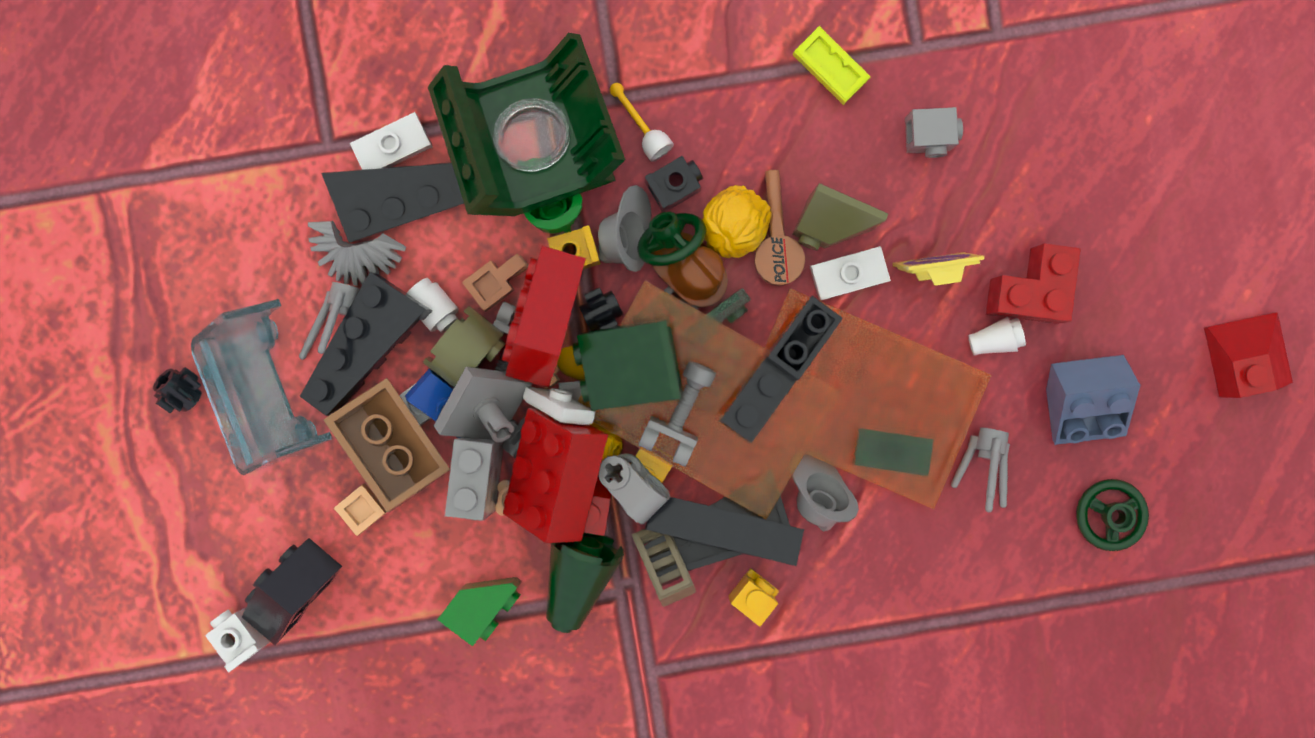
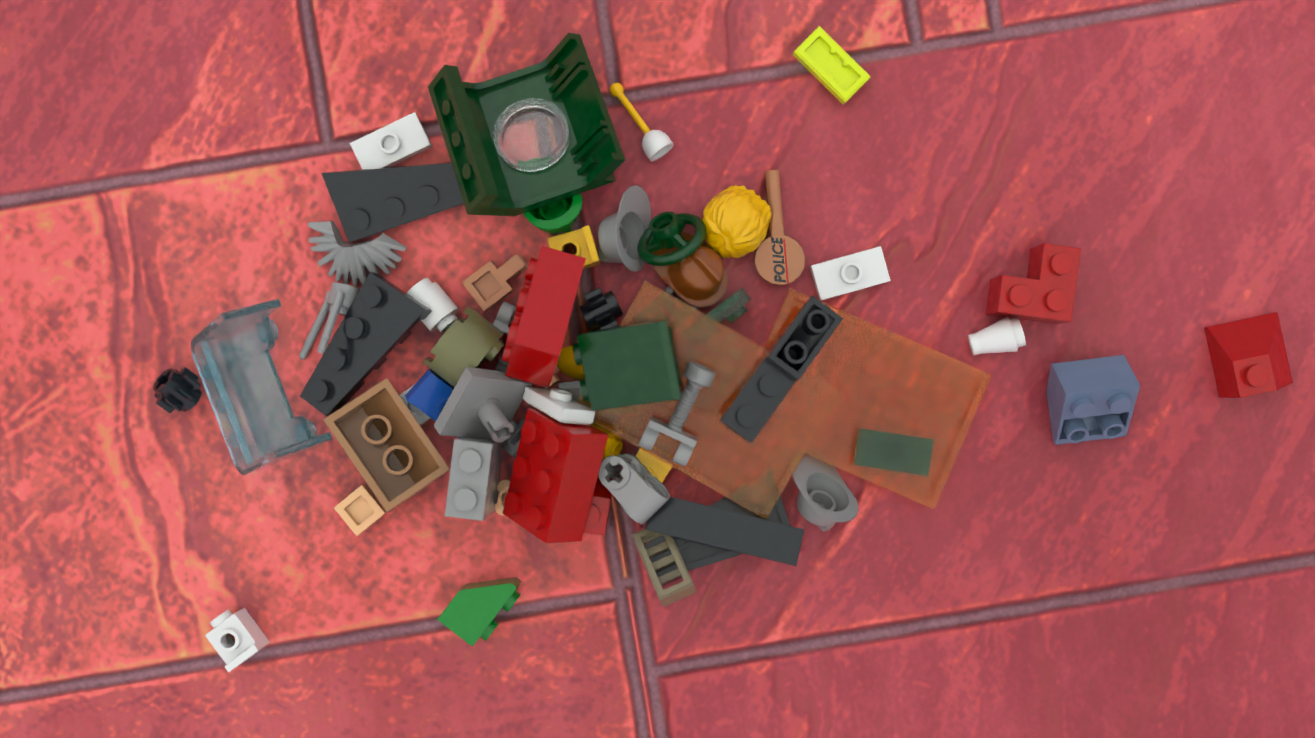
black brick [242,538,342,645] -> none
dark green cone [546,533,624,633] -> none
black brick [645,156,703,213] -> none
yellow brick [728,568,779,627] -> none
olive slope [792,183,888,251] -> none
light yellow piece [893,252,984,286] -> none
light grey brick [905,107,963,158] -> none
light grey plant [951,427,1010,512] -> none
dark green piece [1076,479,1149,551] -> none

